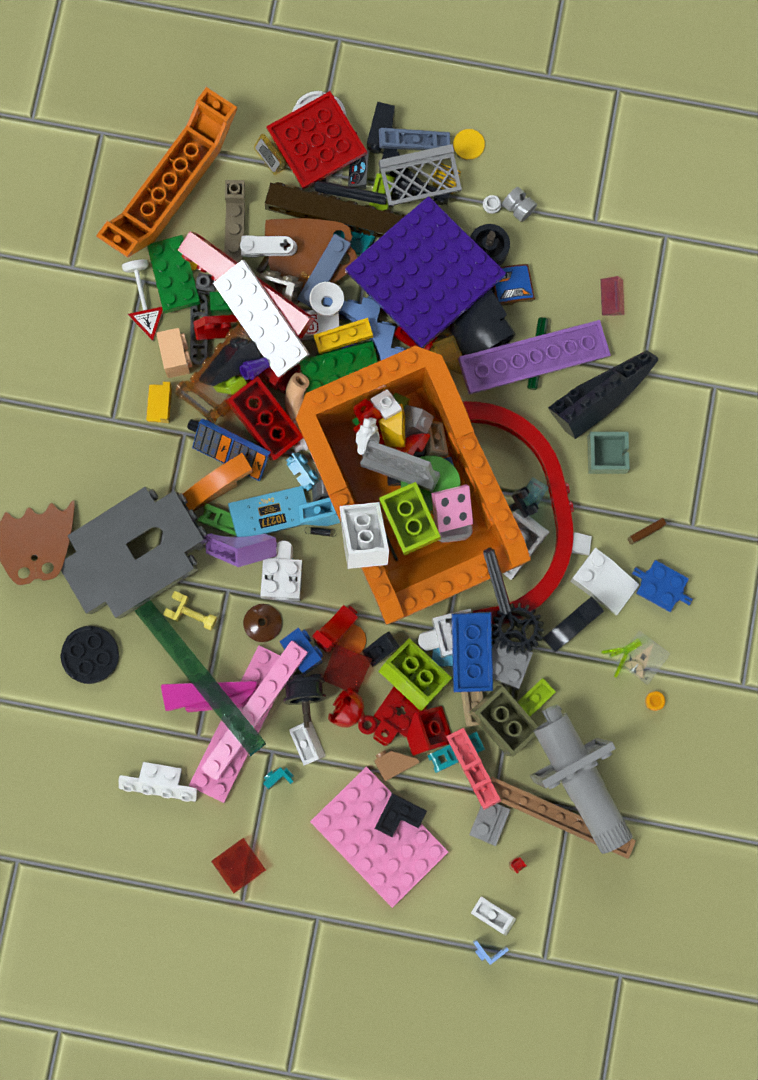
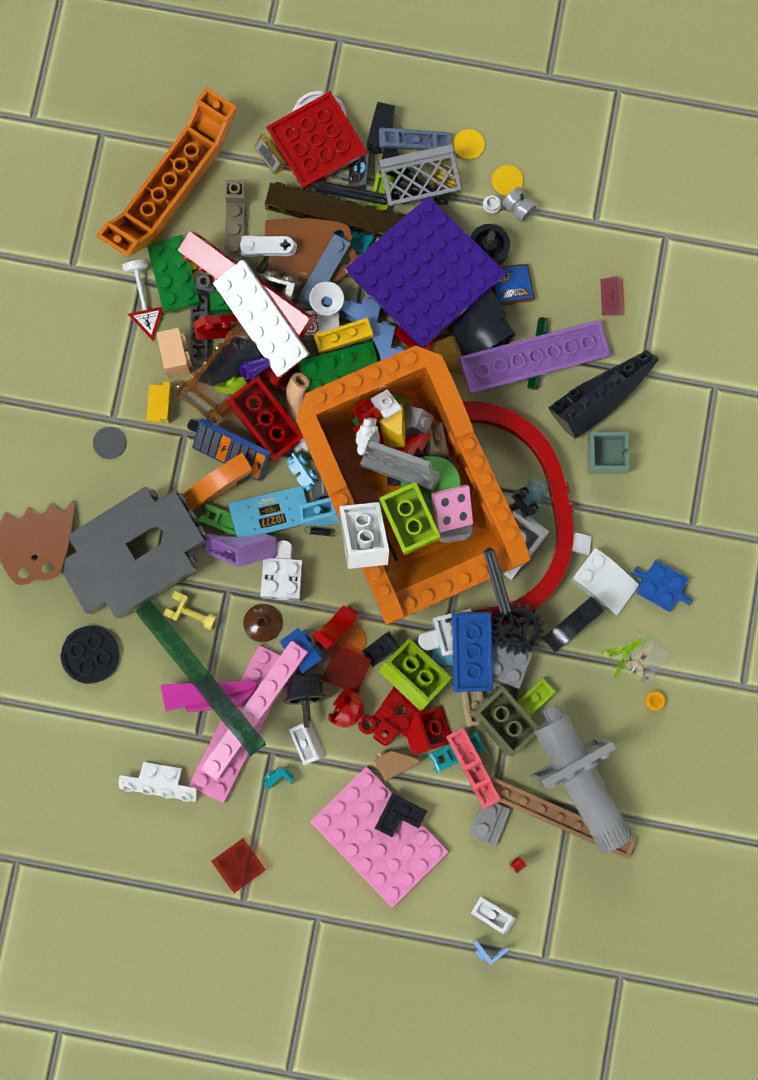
reddish brown tile [627,518,666,545] -> none
none -> dark grey piece [93,427,126,459]
none -> yellow piece [492,165,523,196]

